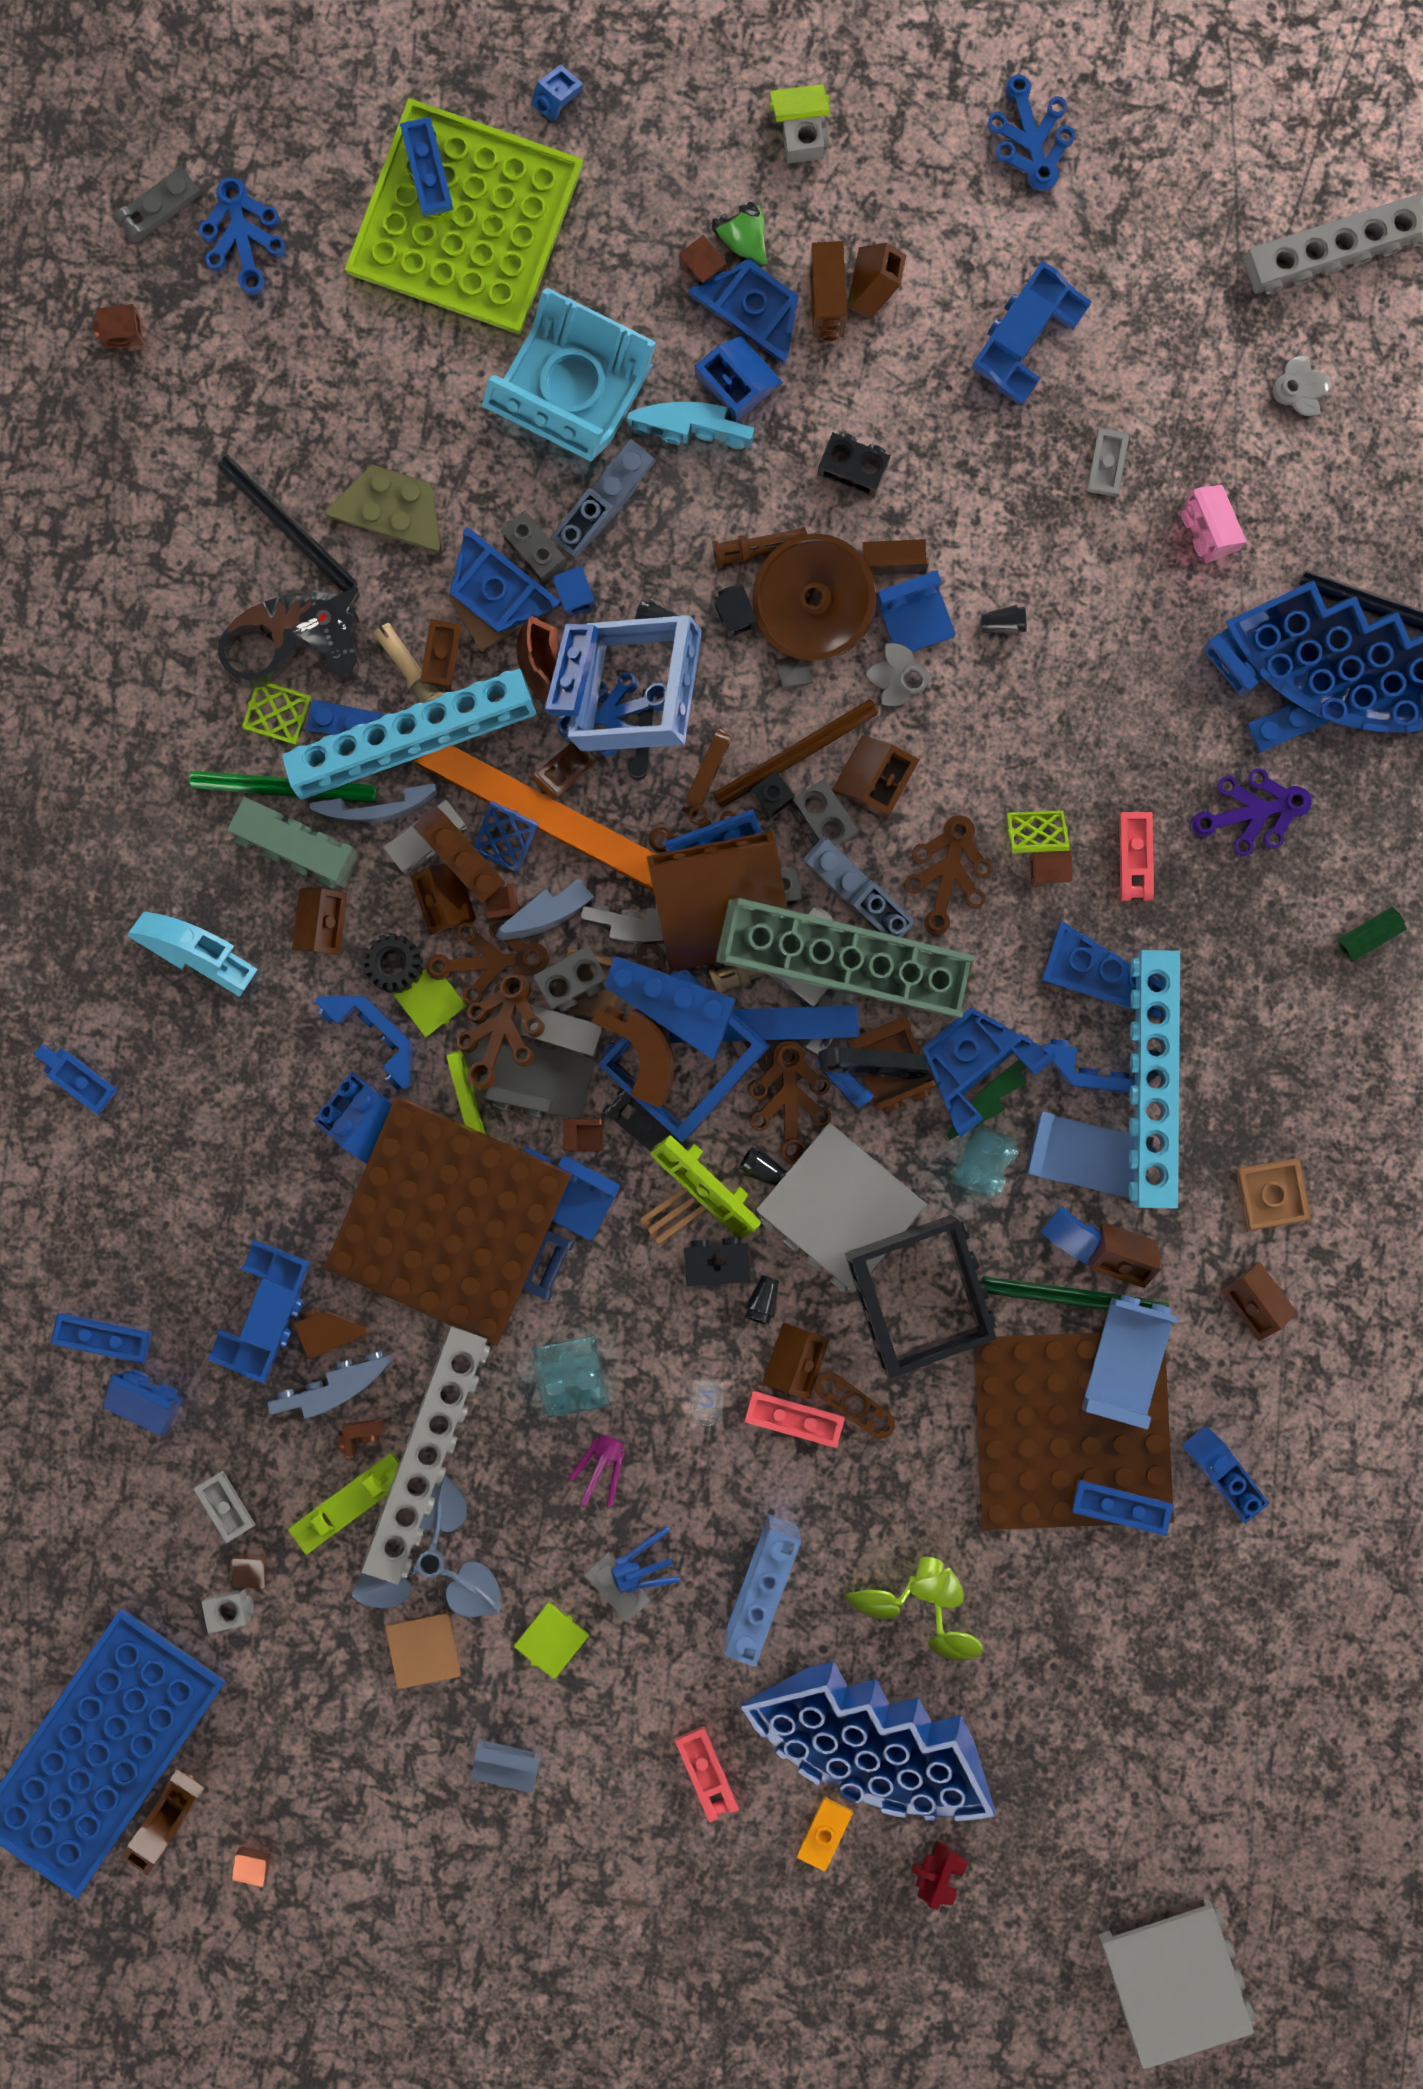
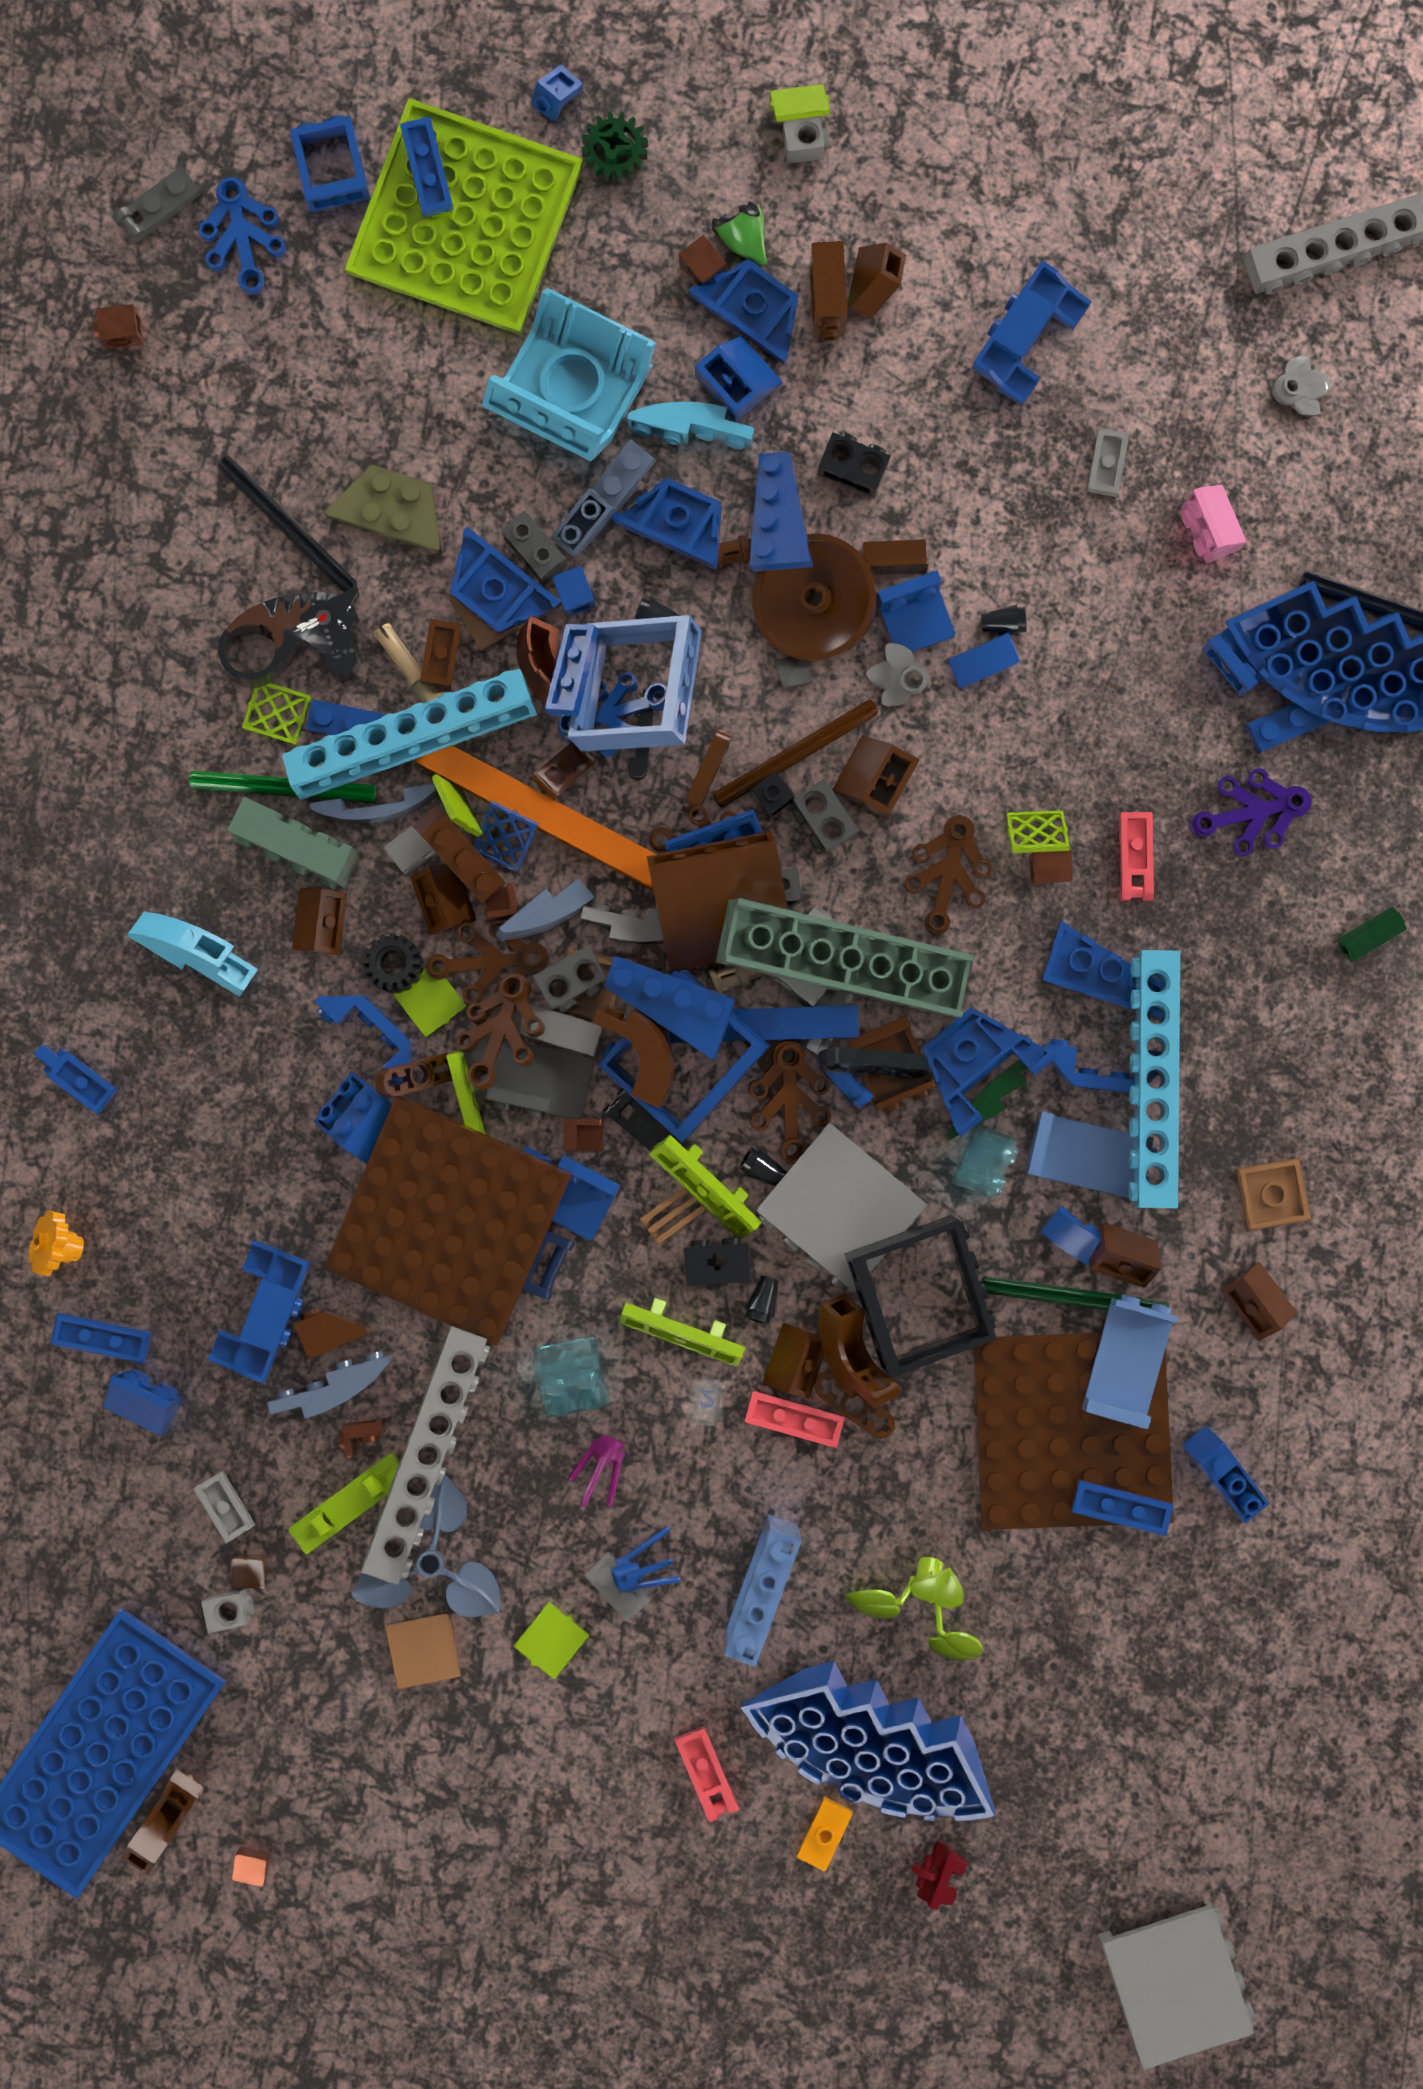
sand blue panel [471,1740,542,1793] -> none
black brick [714,586,758,639] -> none
sand blue slope [802,837,915,938] -> none
blue plant [987,75,1075,191] -> none
none -> light orange plant [29,1210,84,1276]
none -> blue window [290,115,371,213]
none -> reddish brown beam [375,1053,453,1097]
none -> lime piece [431,774,483,837]
none -> dark green gear [581,112,648,183]
none -> blue wing [612,478,722,570]
none -> lime hinge [619,1298,746,1367]
none -> blue wing [749,451,813,572]
none -> reddish brown arch [818,1293,900,1408]
none -> blue slope [948,632,1021,688]

